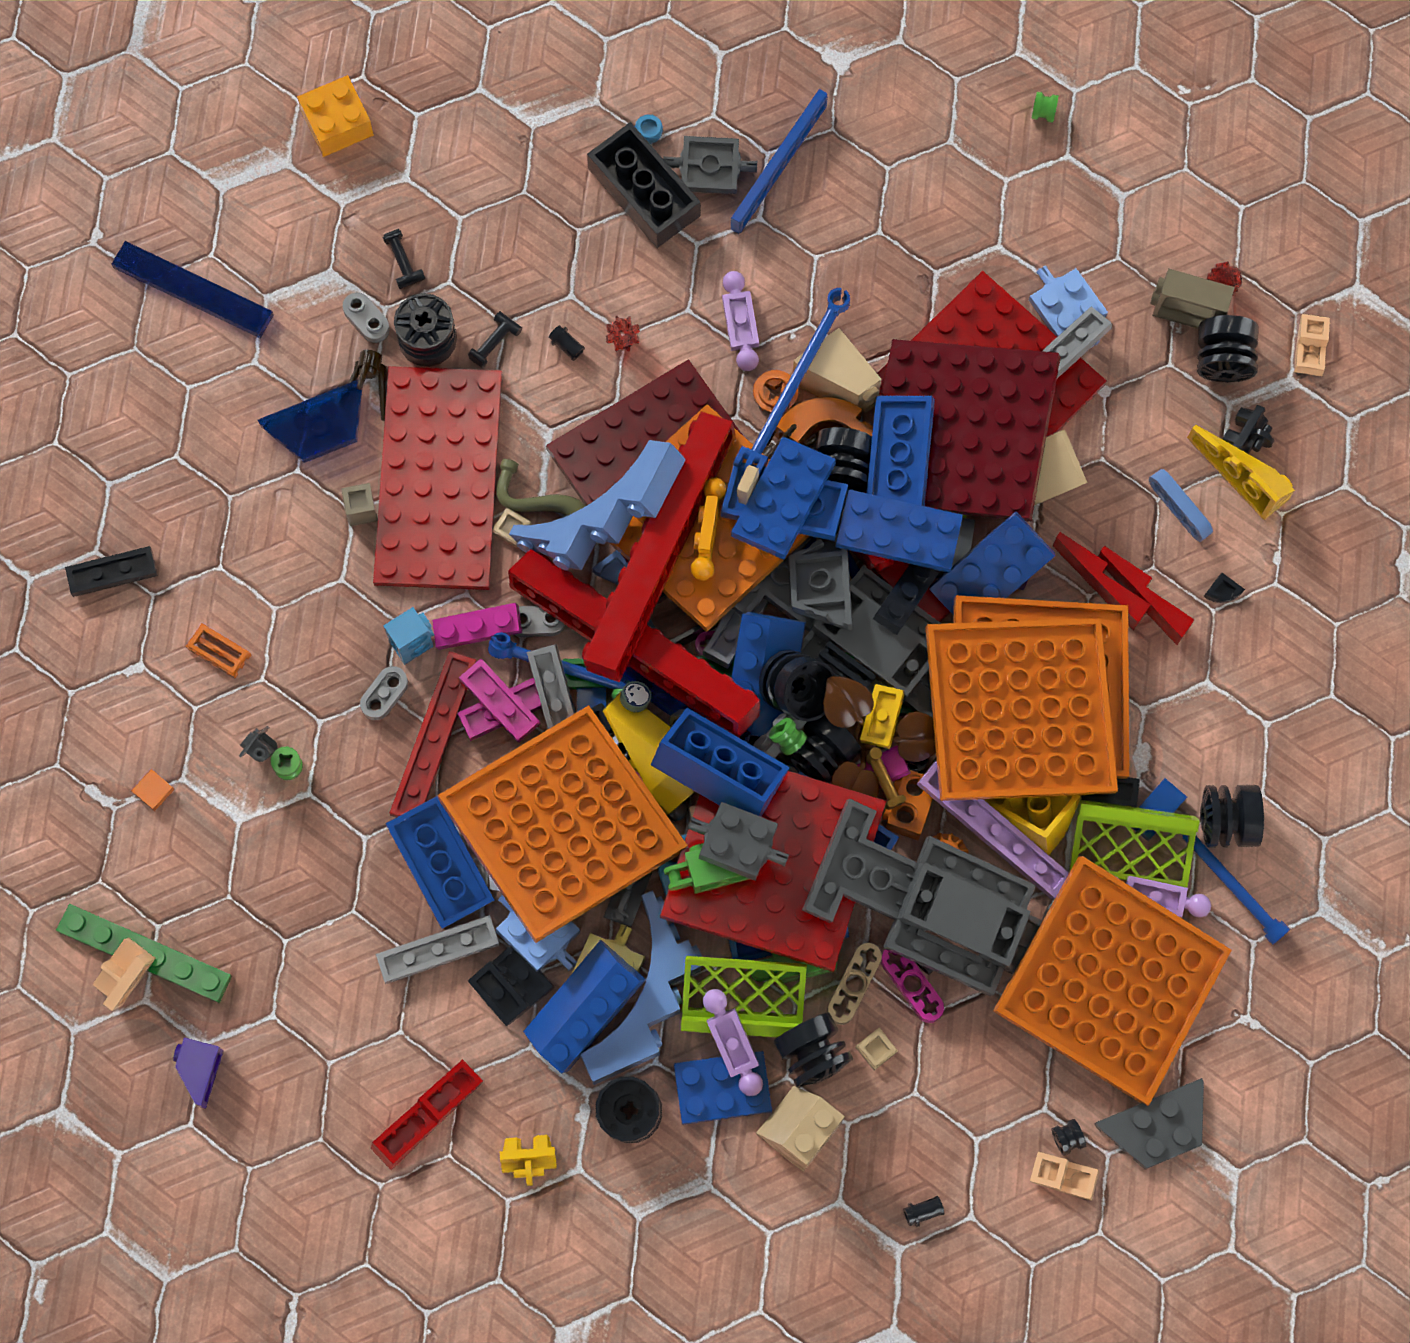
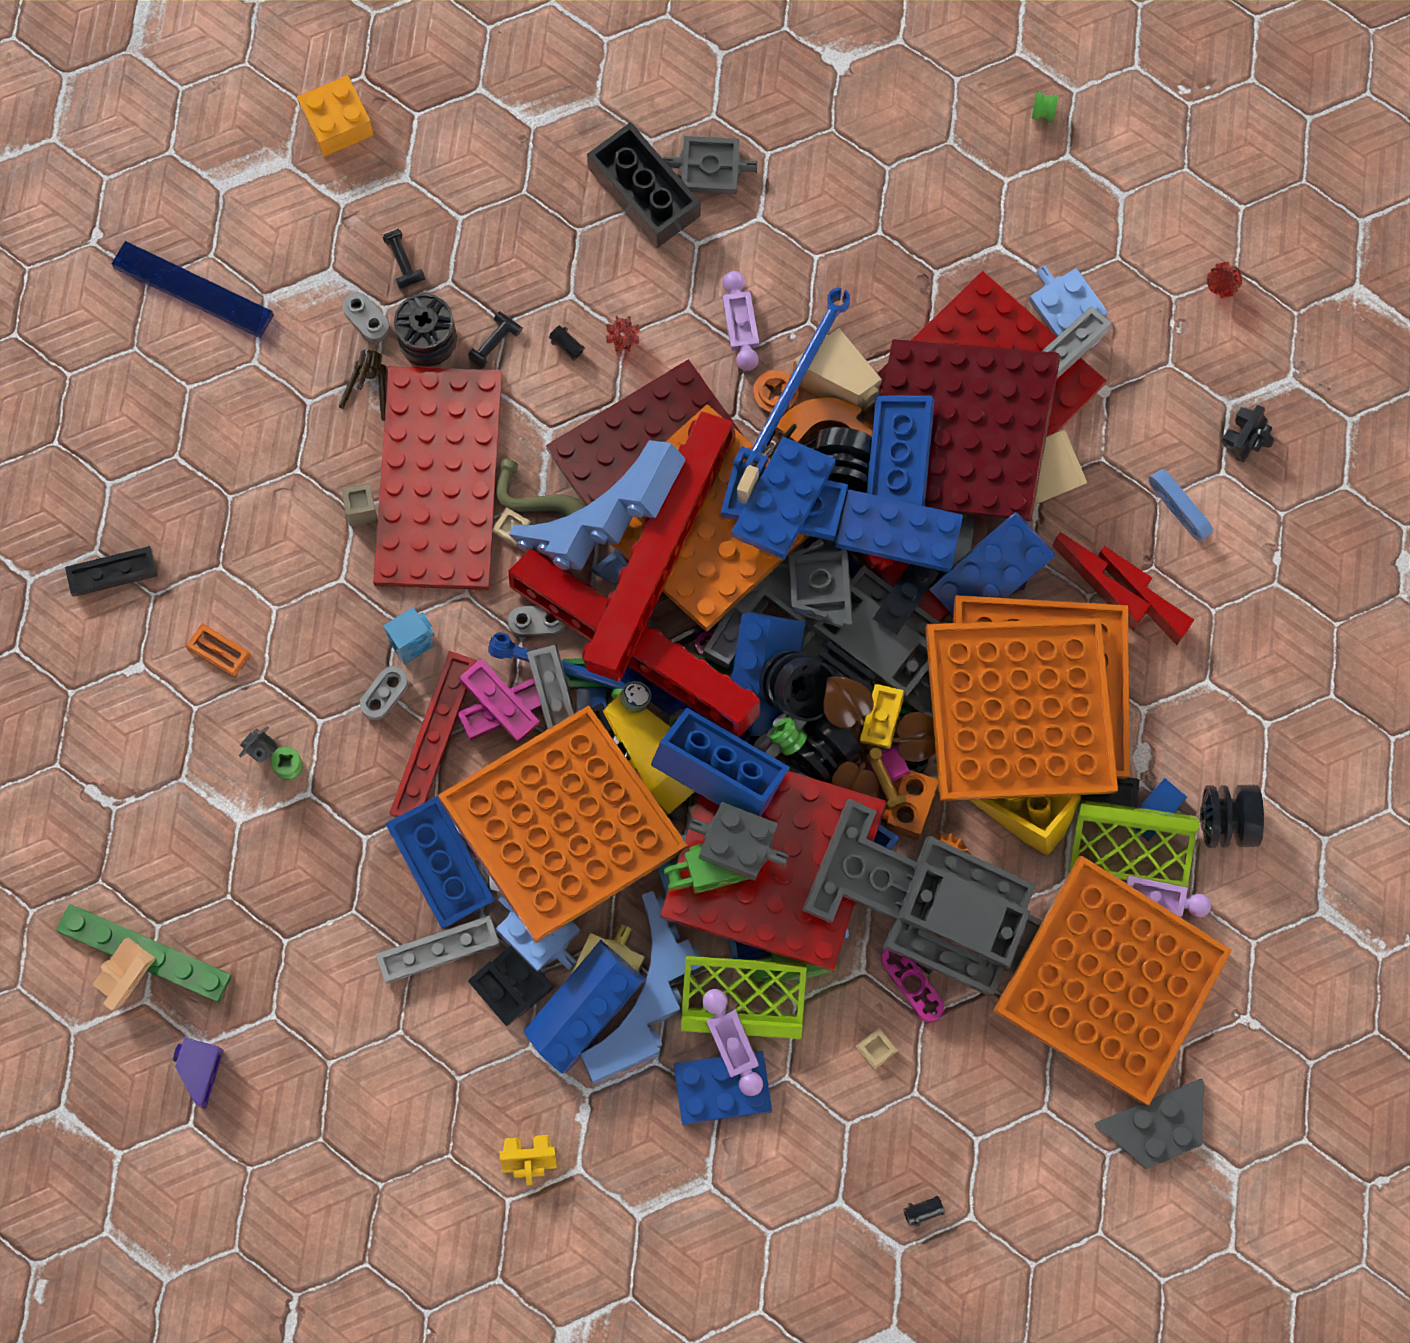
orange tile [131,769,175,811] -> none
clear blue wing [258,379,363,463] -> none
red slope [370,1059,483,1170] -> none
dark pink plate [432,603,522,650] -> none
black wheel [596,1077,663,1143] -> none
dark grey hinge [603,872,652,927] -> none
dark azure tile [635,114,663,144] -> none
light orange plate [691,478,727,580] -> none
blue tile [731,89,828,234] -> none
tan slope [756,1086,845,1172] -> none
black wheel [773,1012,853,1088] -> none
tan beam [827,943,882,1025] -> none
lavender plate [917,761,1069,900] -> none
light nougat slope [1030,1152,1099,1201] -> none
black wheel [1051,1119,1086,1156] -> none
dark tan window [1150,268,1235,329] -> none
blue piece [1182,835,1290,945] -> none
yellow wedge [1187,425,1295,520] -> none
black wheel [1197,315,1259,383] -> none
black tile [1203,573,1245,603] -> none
light nougat slope [1294,314,1330,376] -> none

